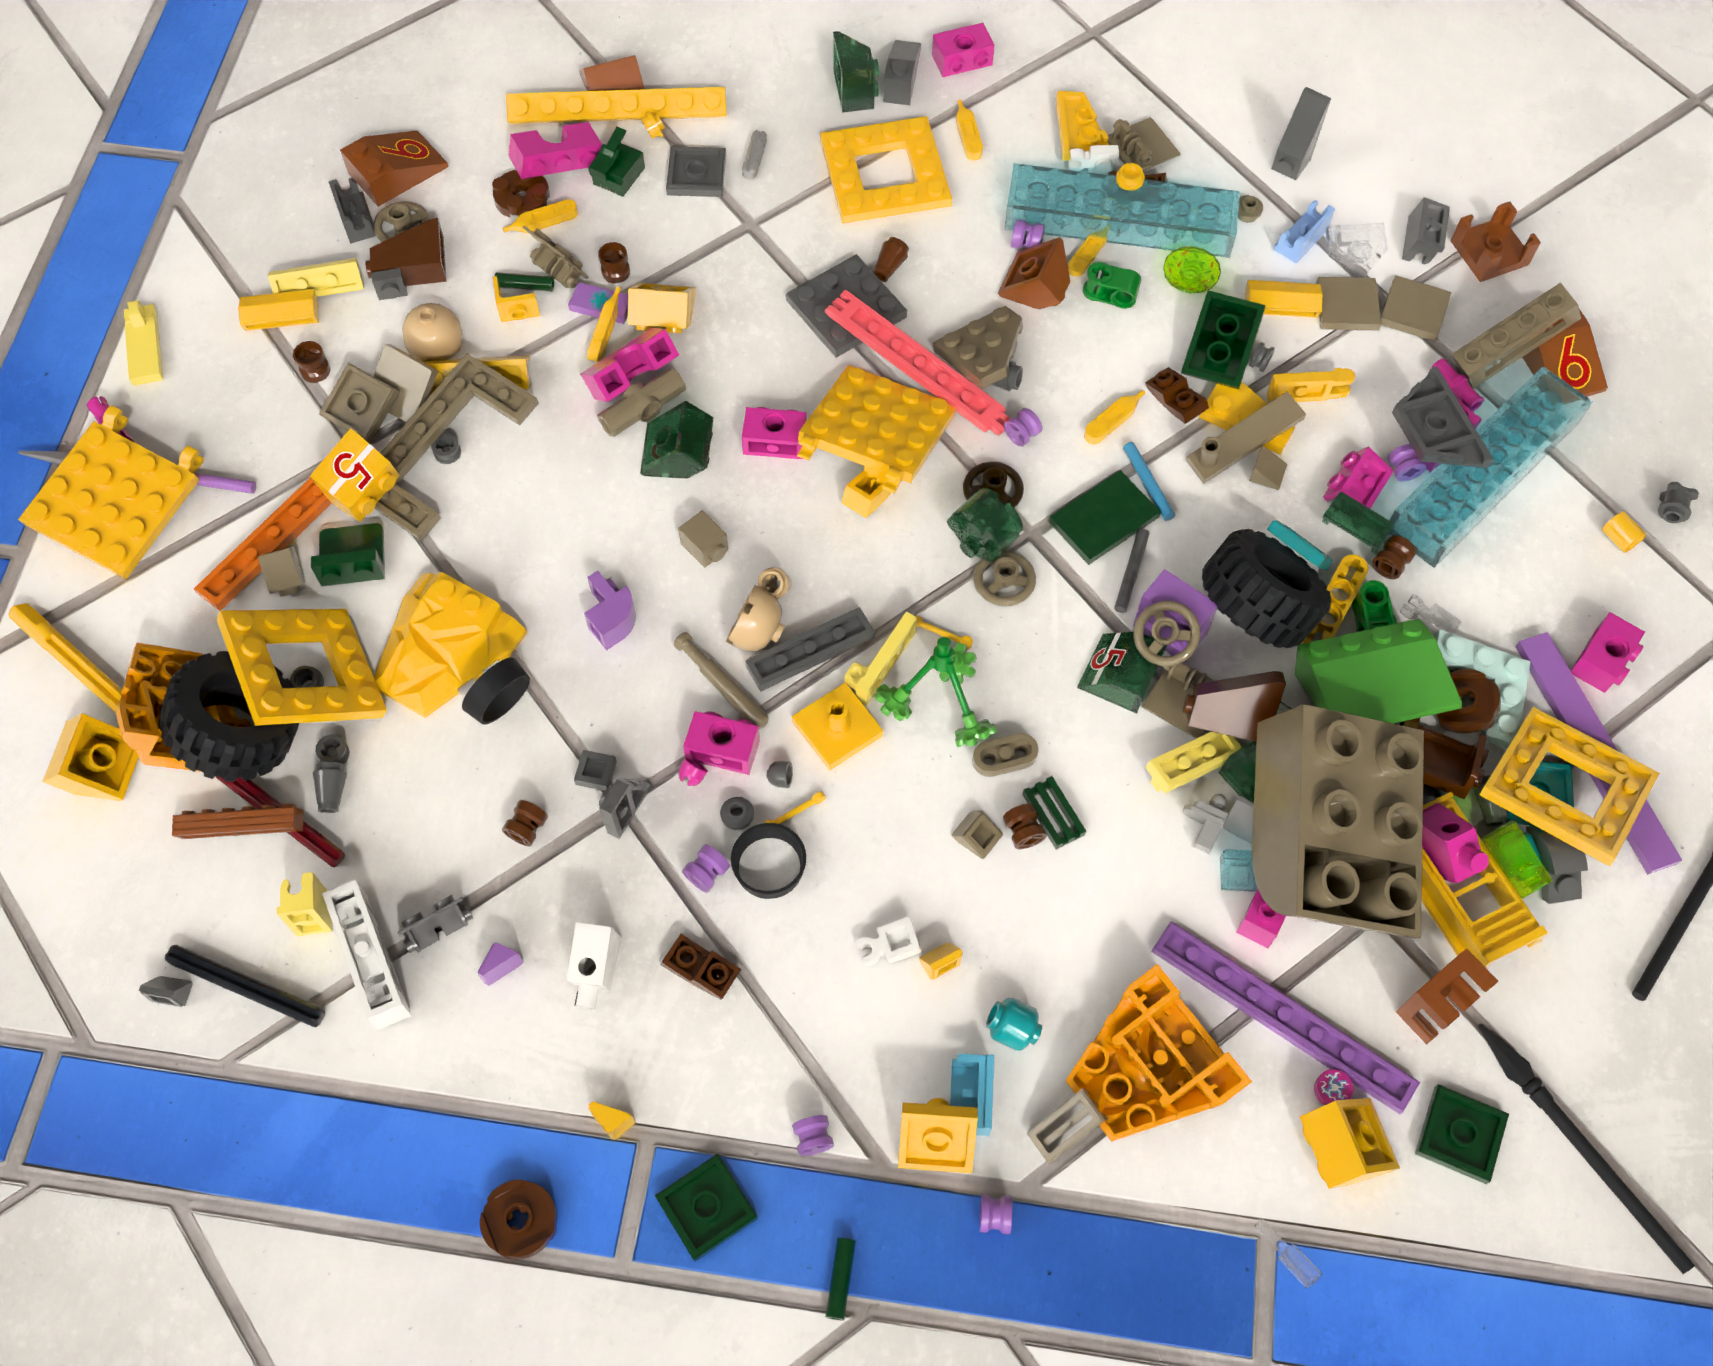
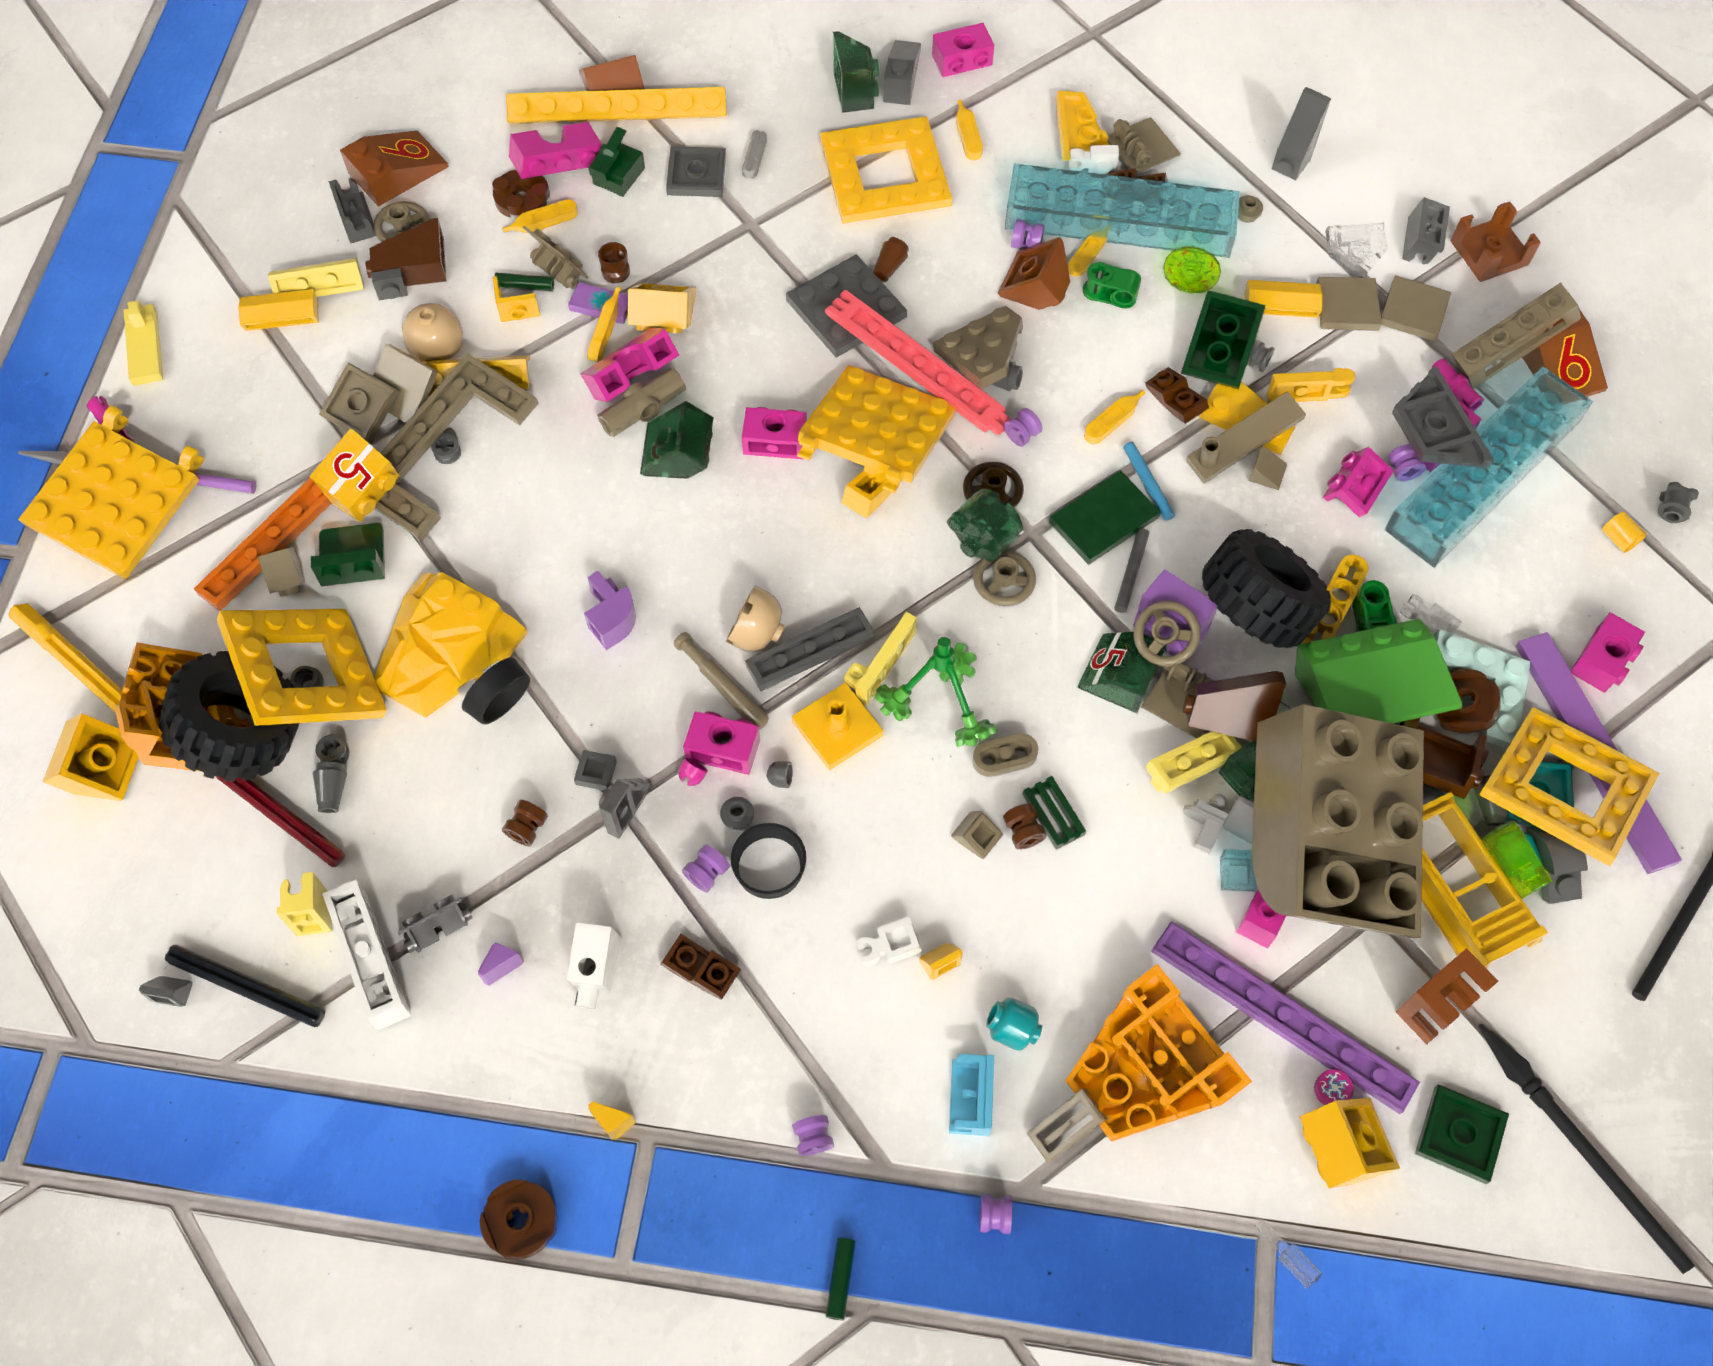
dark orange piece [171,803,304,839] -> none
reddish brown wheel [293,341,331,383] -> none
yellow plate [641,112,665,139] -> none
dark green tile [655,1154,758,1262] -> none
dark tan brick [678,510,728,568] -> none
tan cone [758,567,792,599] -> none
yellow hinge [764,791,826,824] -> none
yellow tile [898,1098,978,1173] -> none
yellow hinge [915,615,973,650] -> none
yellow plate [1116,163,1145,191] -> none
teal tile [1267,520,1333,571] -> none
light blue hinge [1273,200,1335,264] -> none
clear green hinge [1322,491,1395,555] -> none
reddish brown wheel [1372,535,1416,579] -> none
dark pink torso [1422,803,1489,883] -> none

